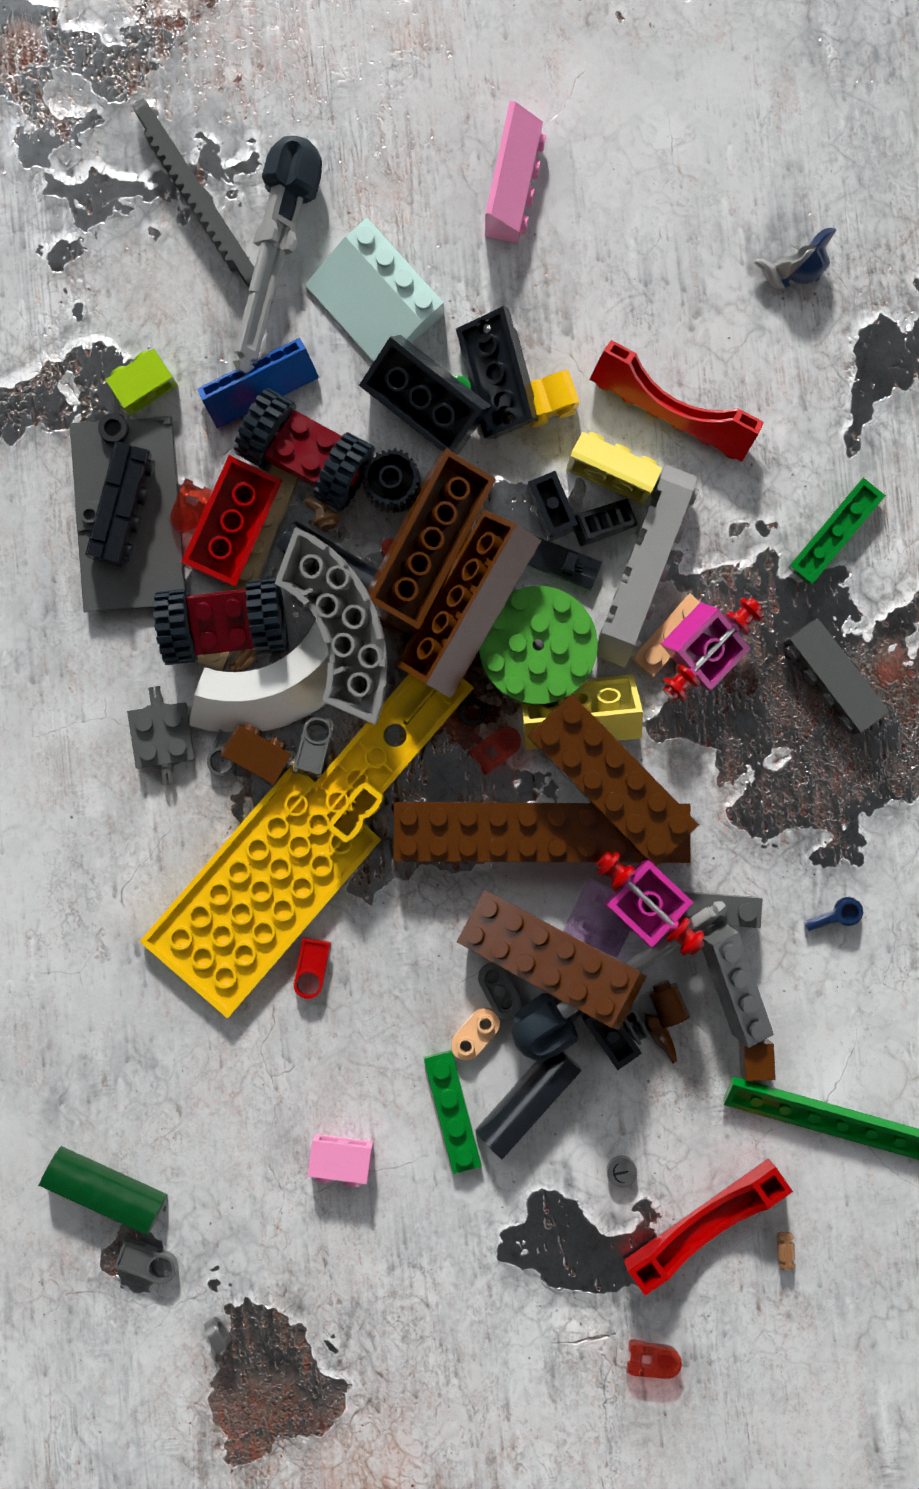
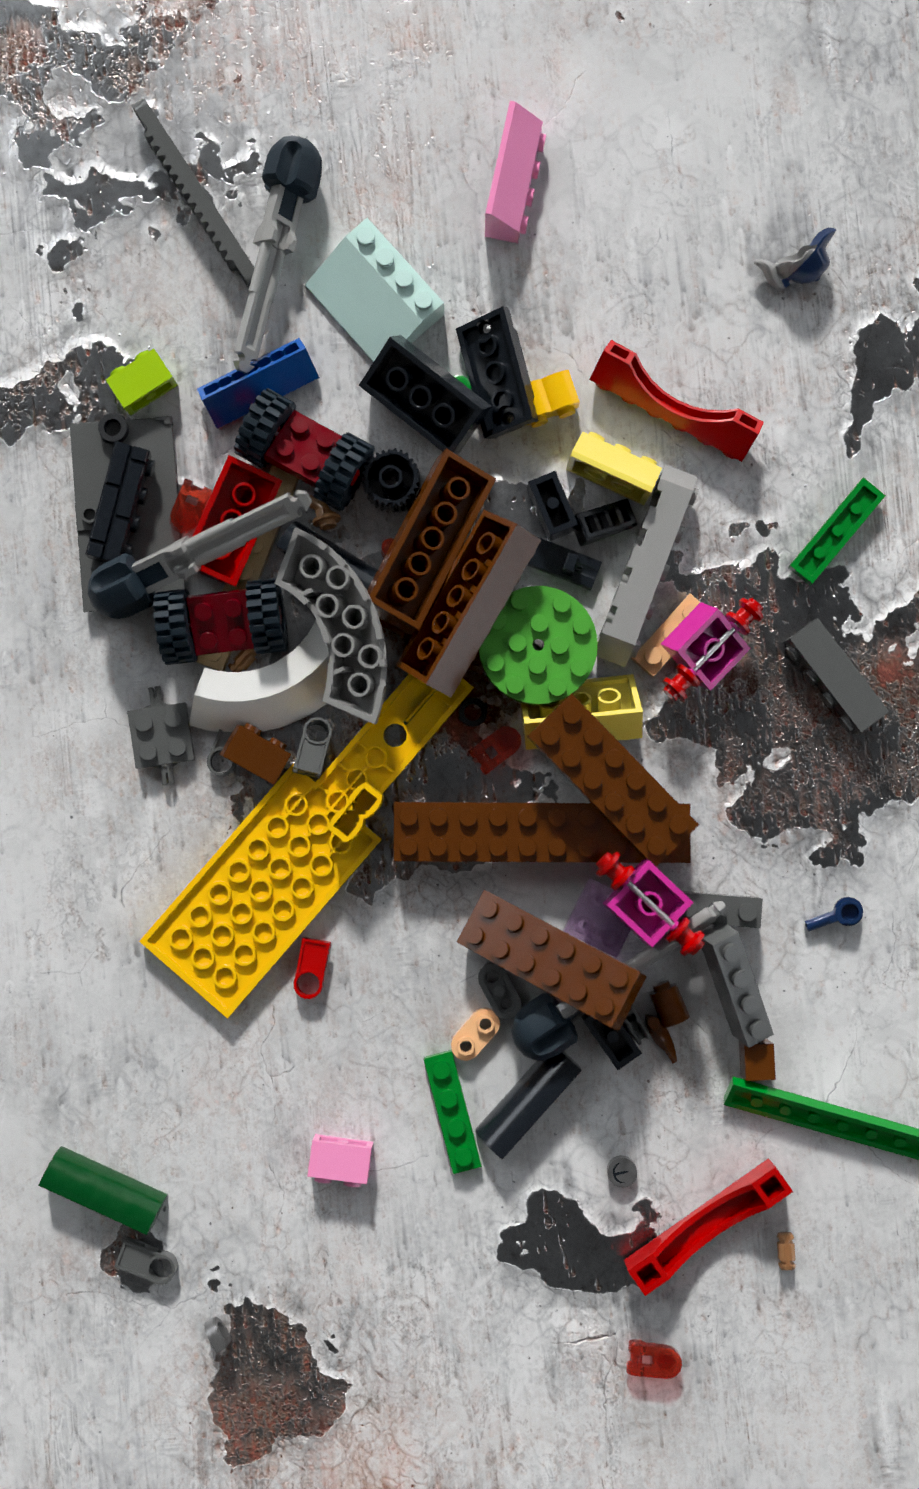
none -> light grey piece [88,490,312,619]

